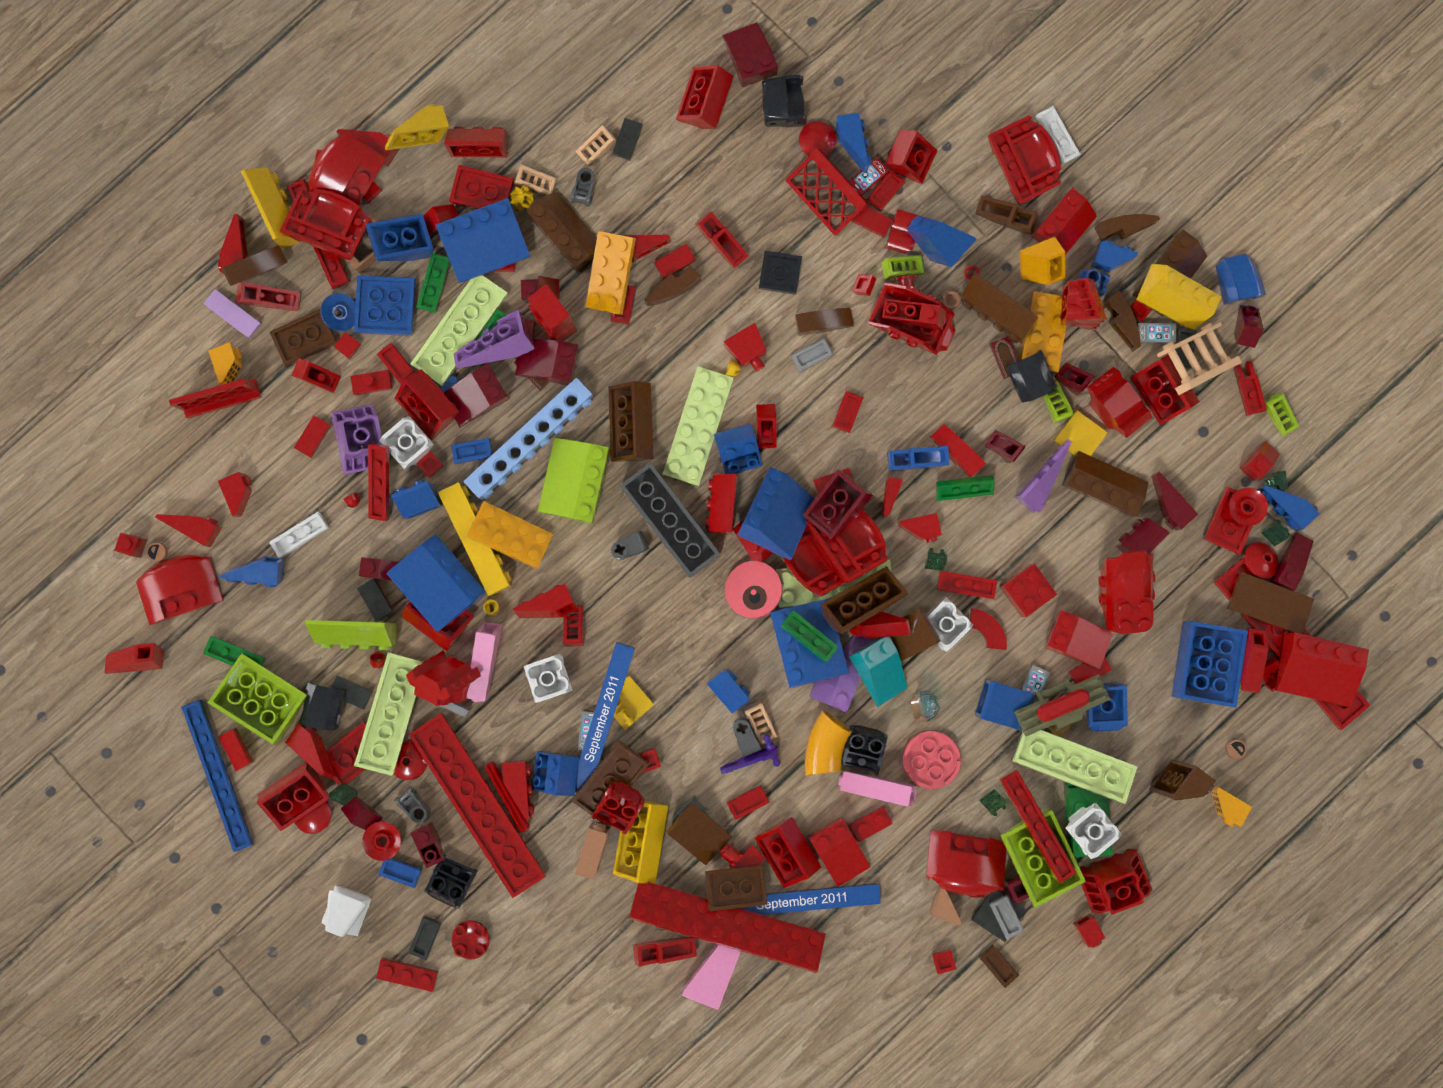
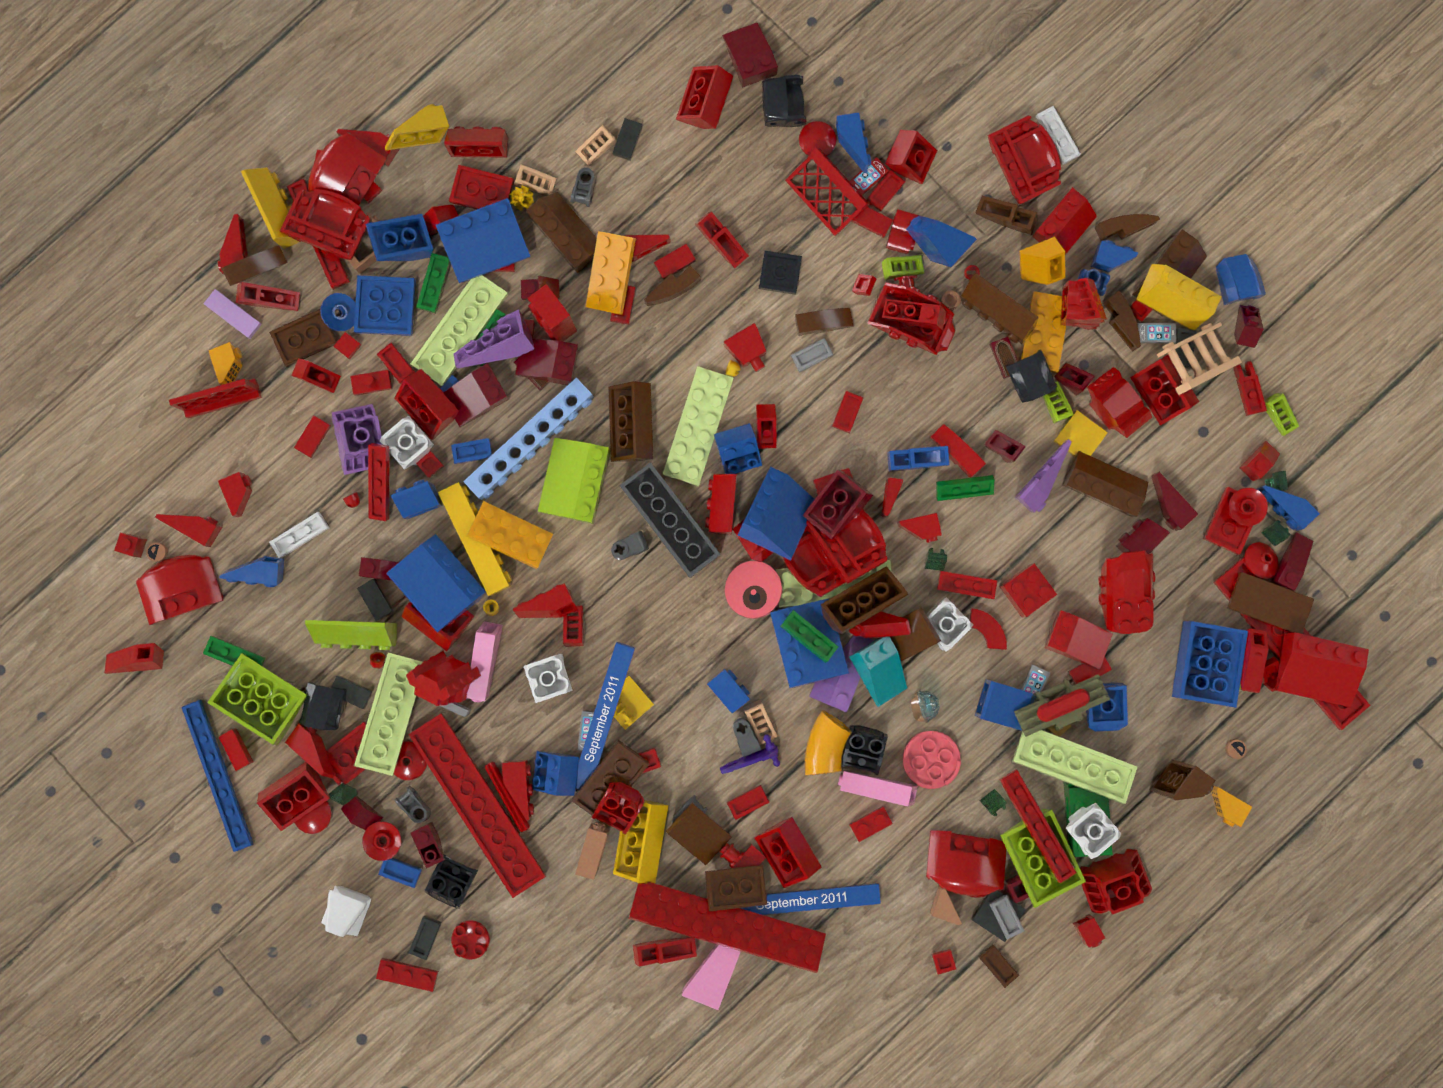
red slope [808,816,871,887] -> none

